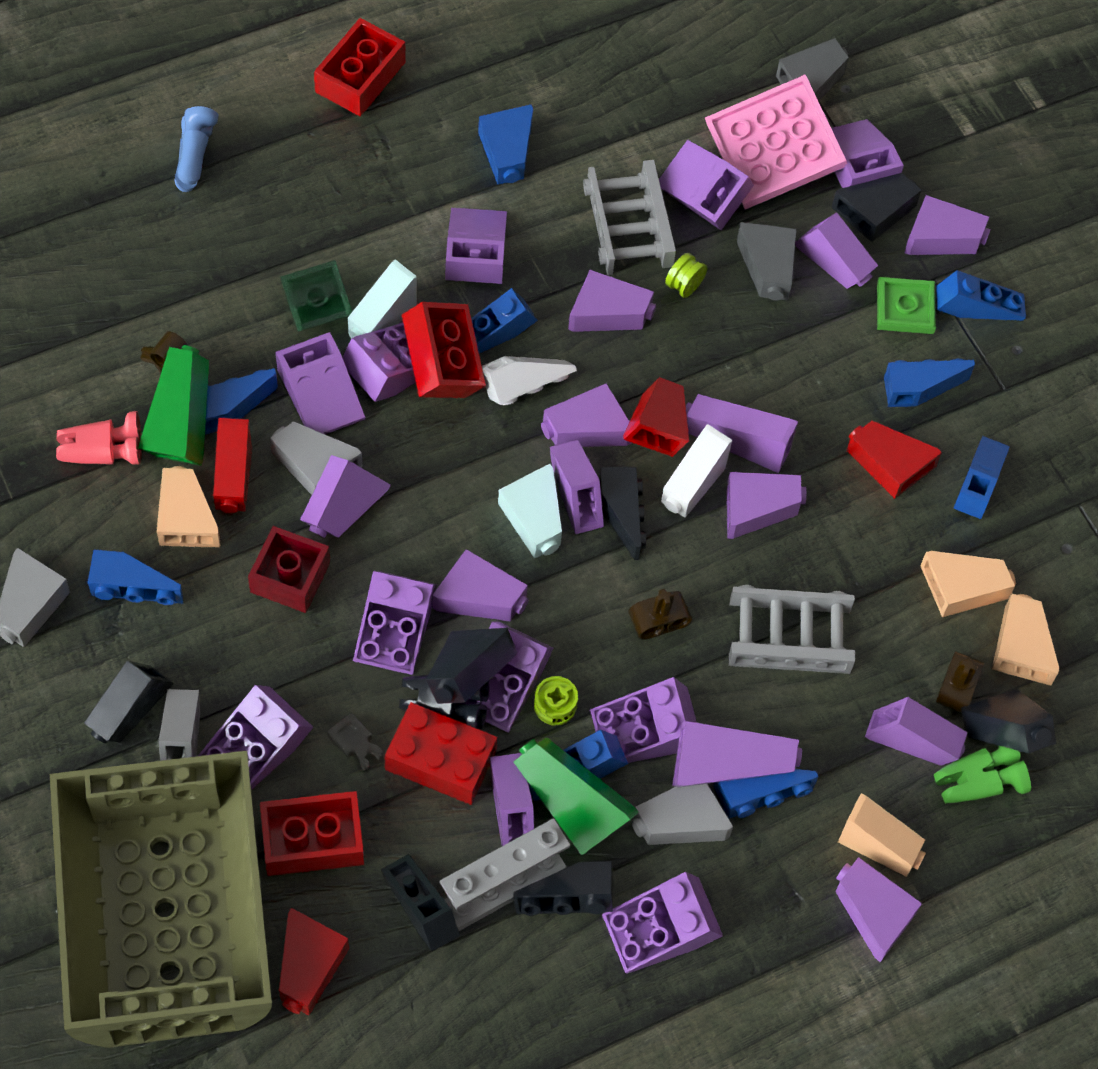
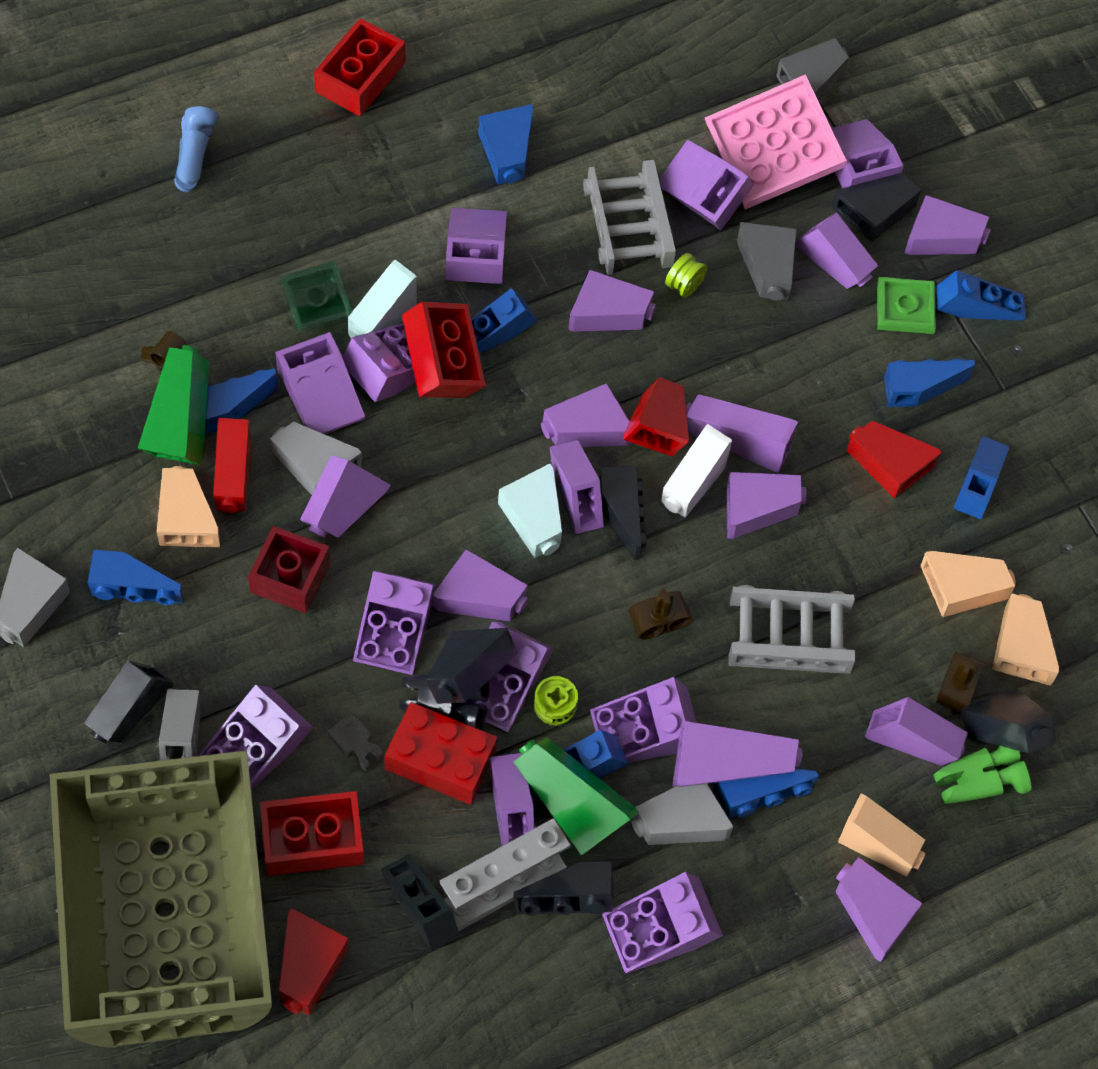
coral piece [56,411,142,465] -> none
white slope [482,356,577,405] -> none

